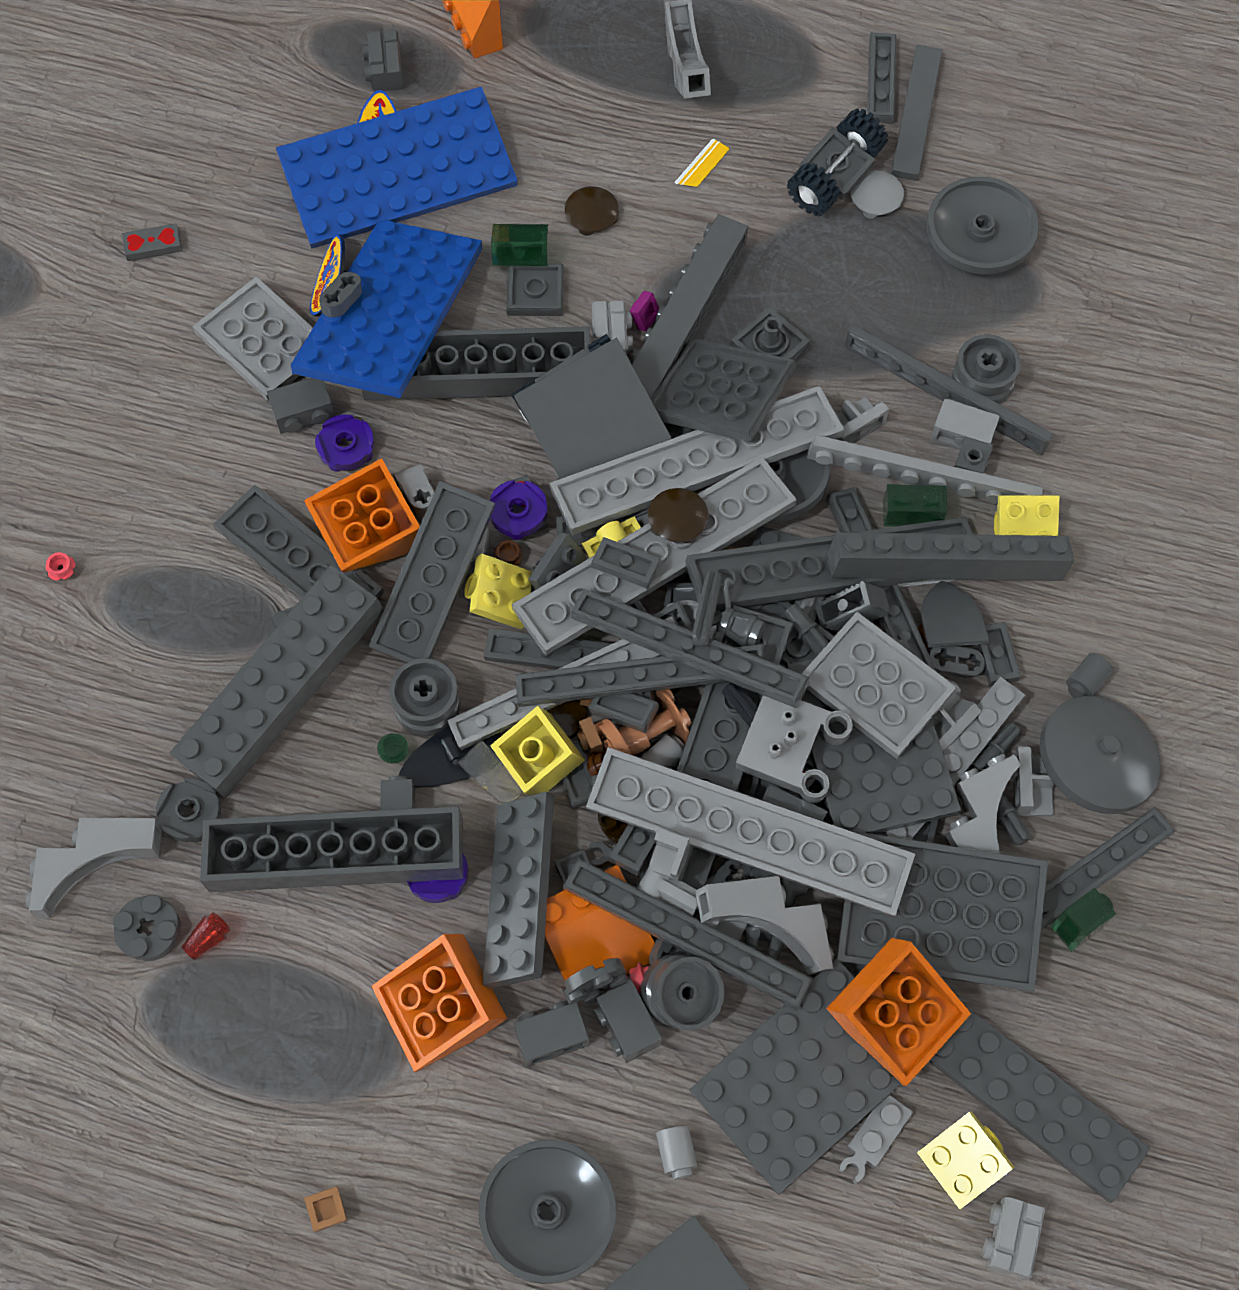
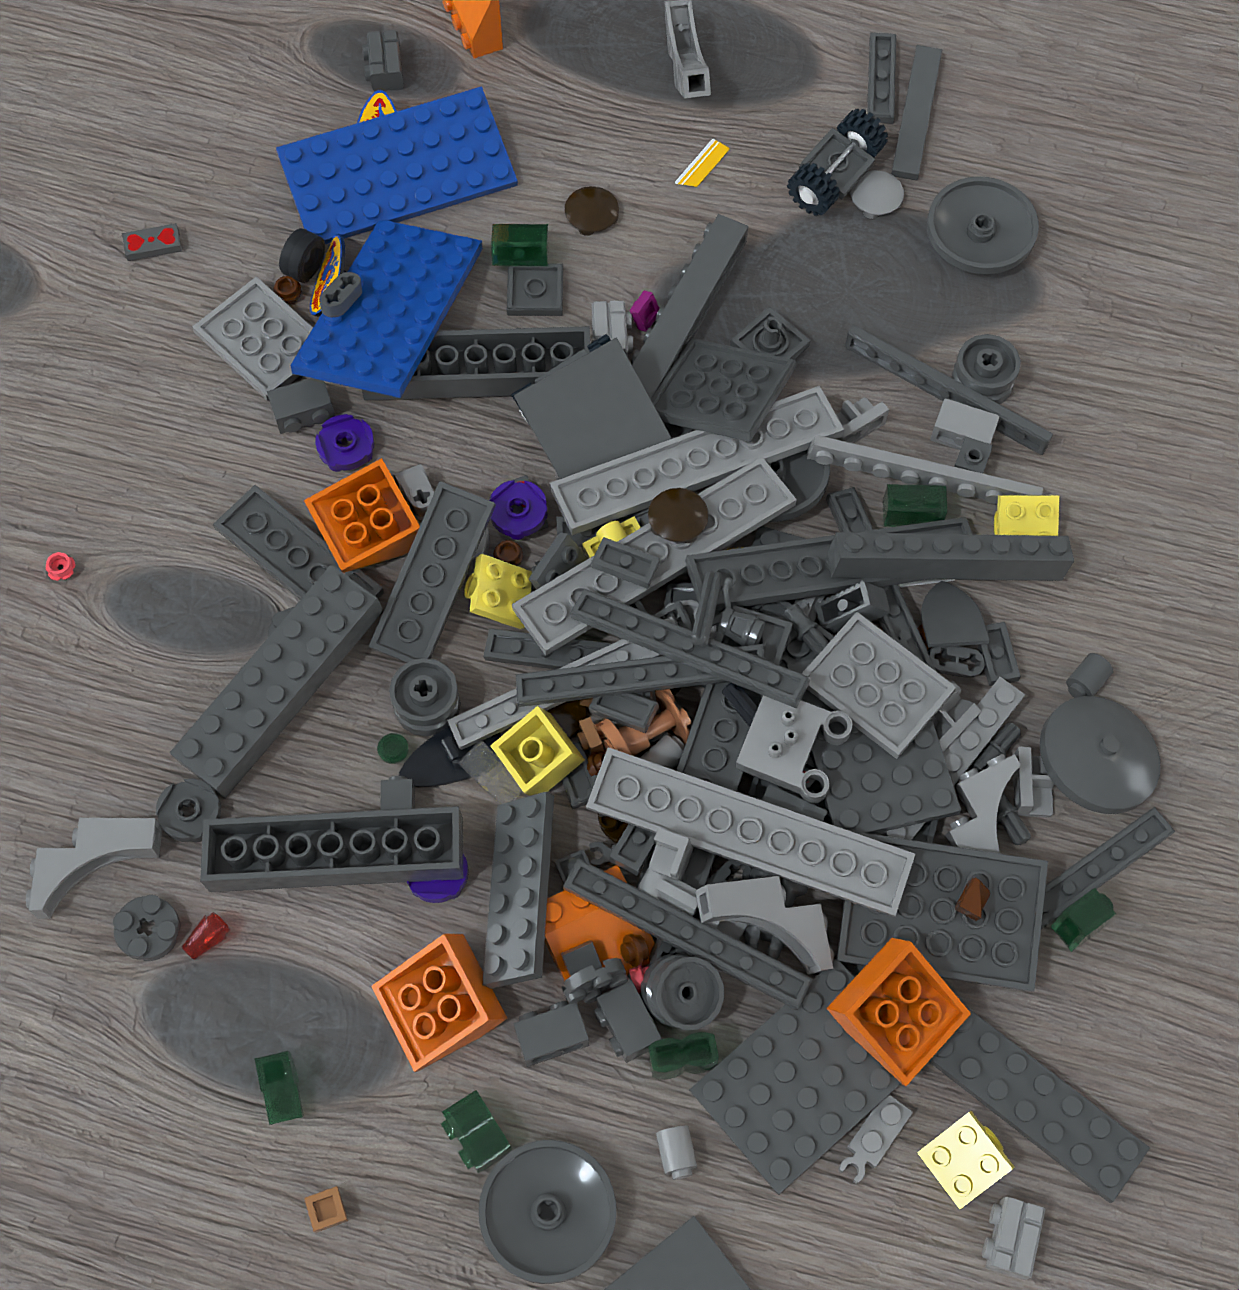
none -> clear green brick [254,1051,304,1125]
none -> reddish brown plate [273,276,302,303]
none -> black tyre [279,228,325,283]
none -> clear green brick [440,1090,512,1174]
none -> dark grey tile [561,940,603,976]
none -> reddish brown plate [620,934,649,967]
none -> clear green brick [648,1032,719,1080]
none -> reddish brown slope [955,877,990,921]

